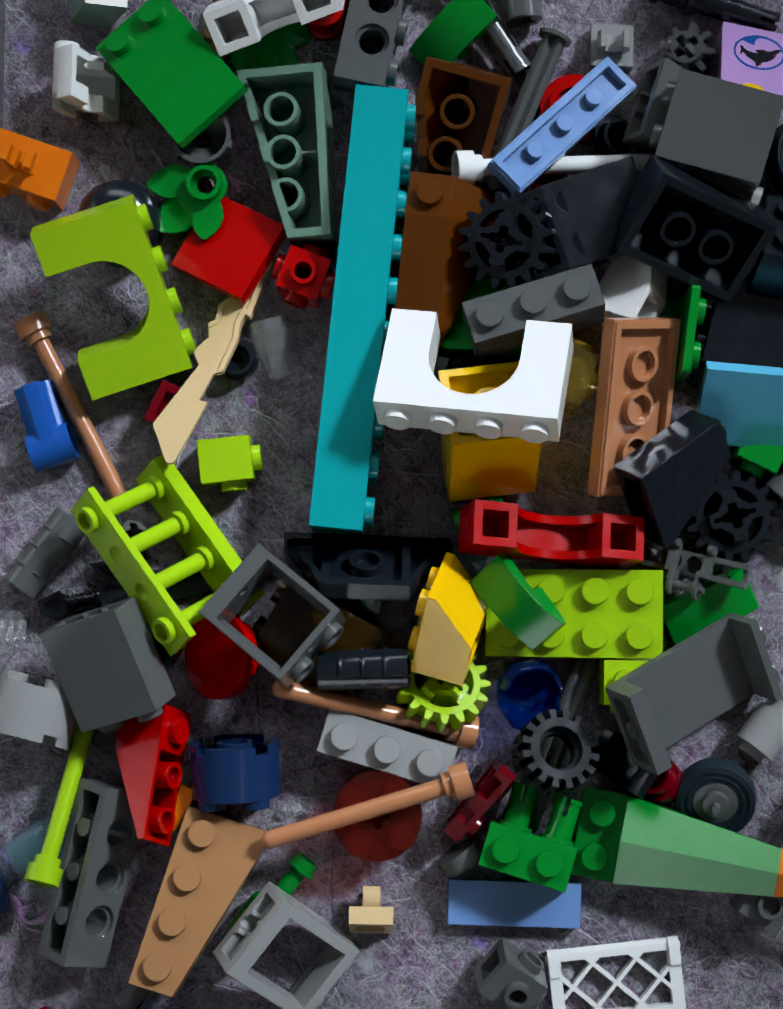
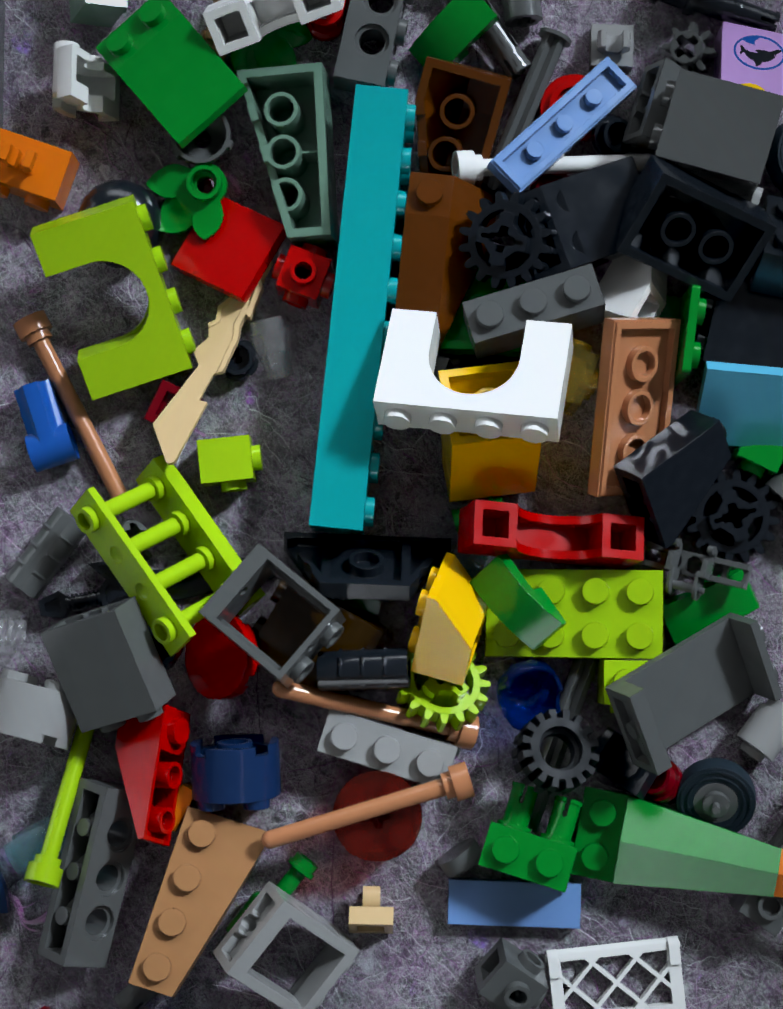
dark red wing [442,758,517,843] -> none

